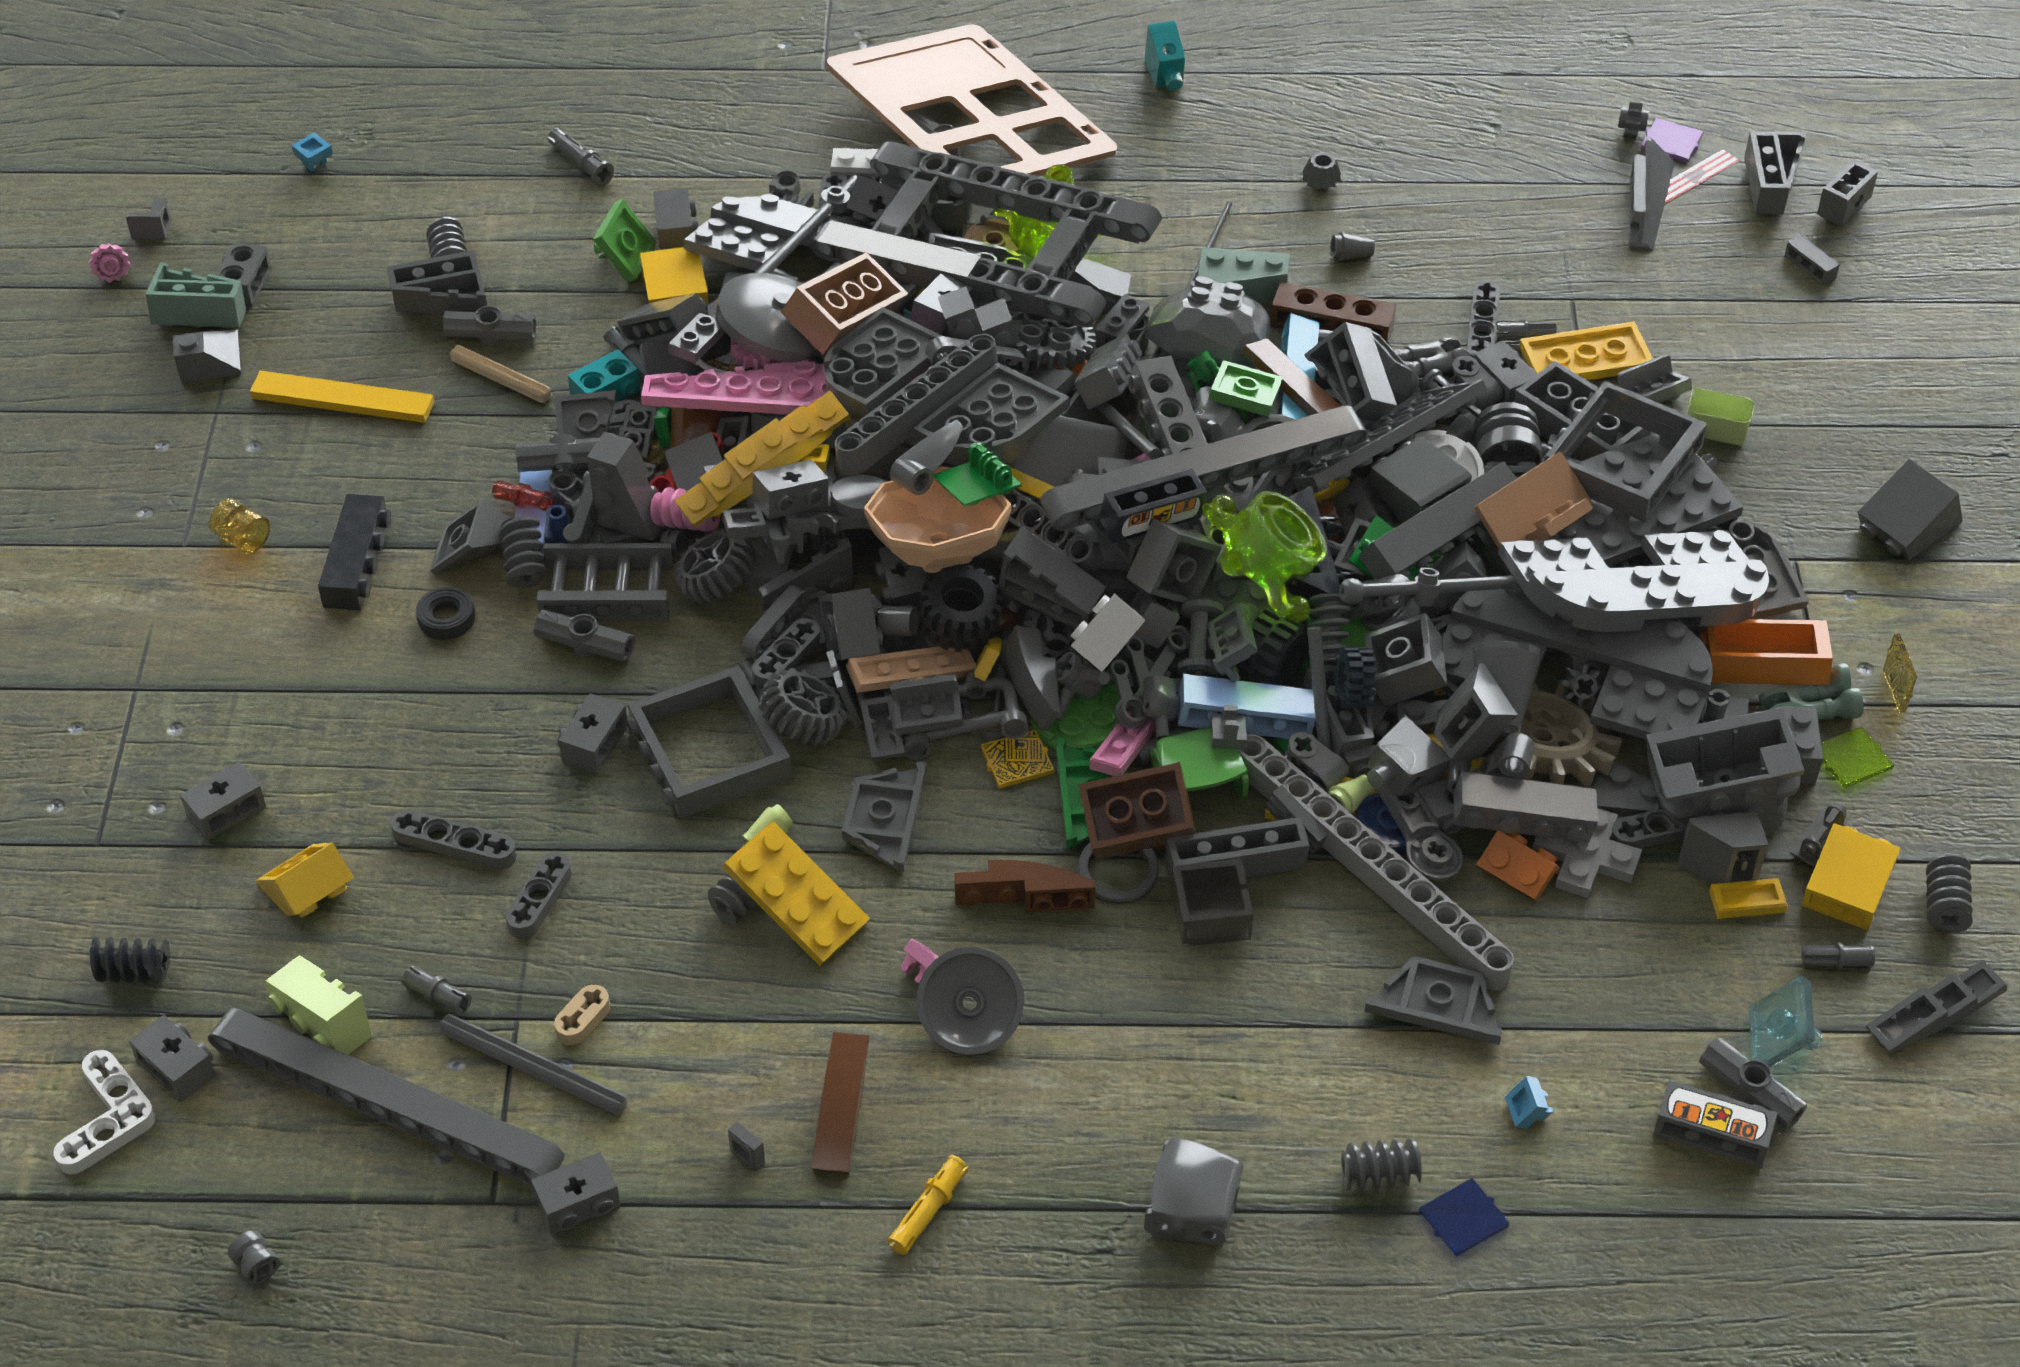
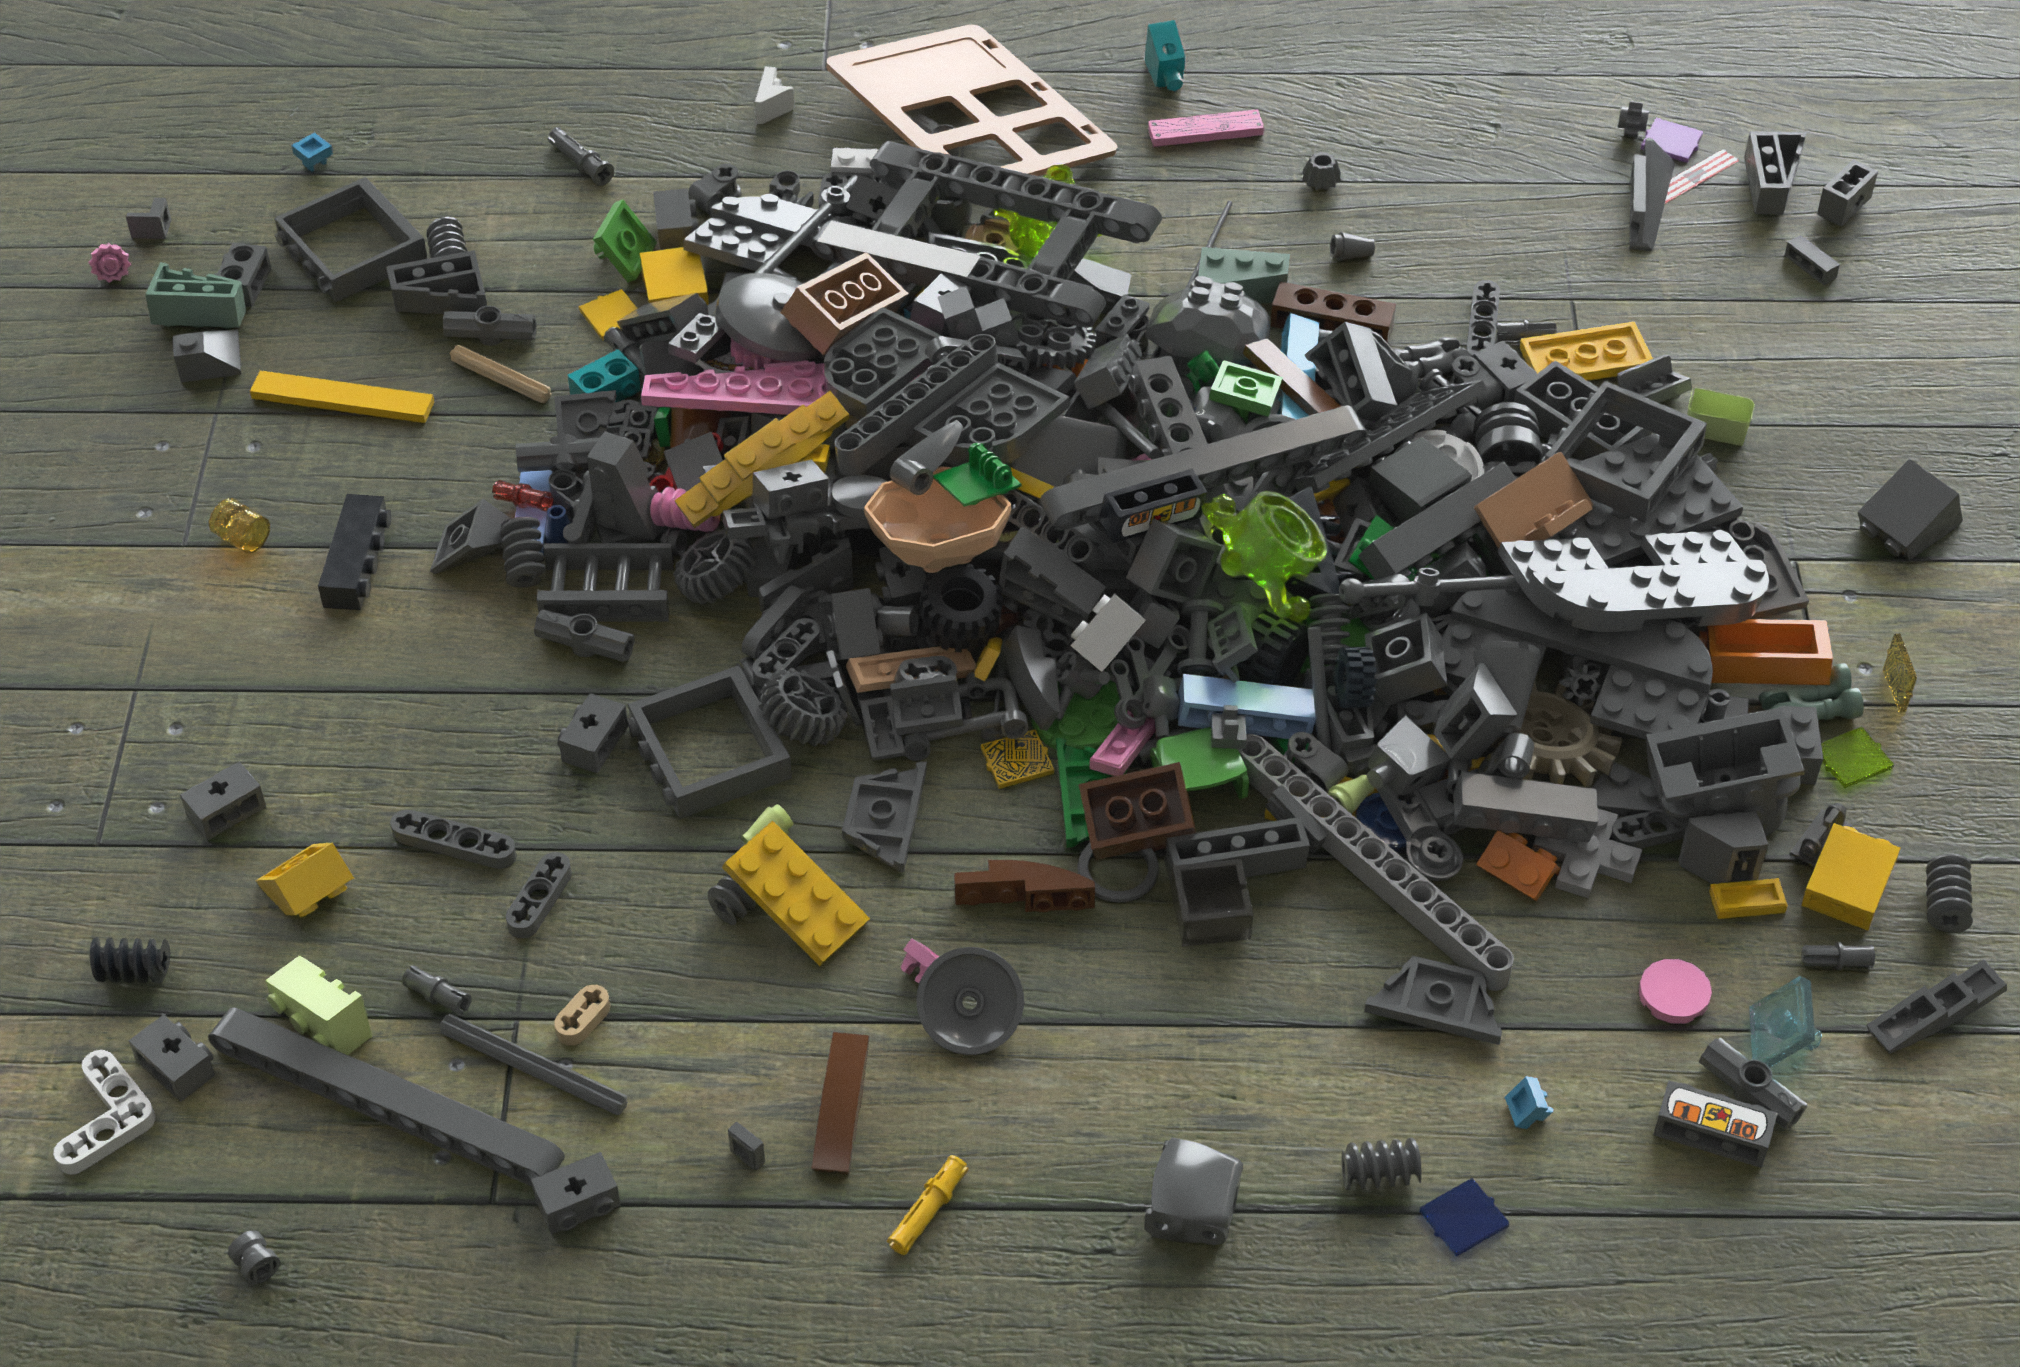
black tyre [416,587,475,640] -> none
none -> dark grey window [274,177,428,302]
none -> yellow piece [579,289,638,341]
none -> dark grey piece [688,164,741,215]
none -> white slope [755,67,794,124]
none -> dark grey beam [895,656,957,683]
none -> bright pink tile [1148,110,1264,147]
none -> bright pink tile [1639,959,1712,1023]

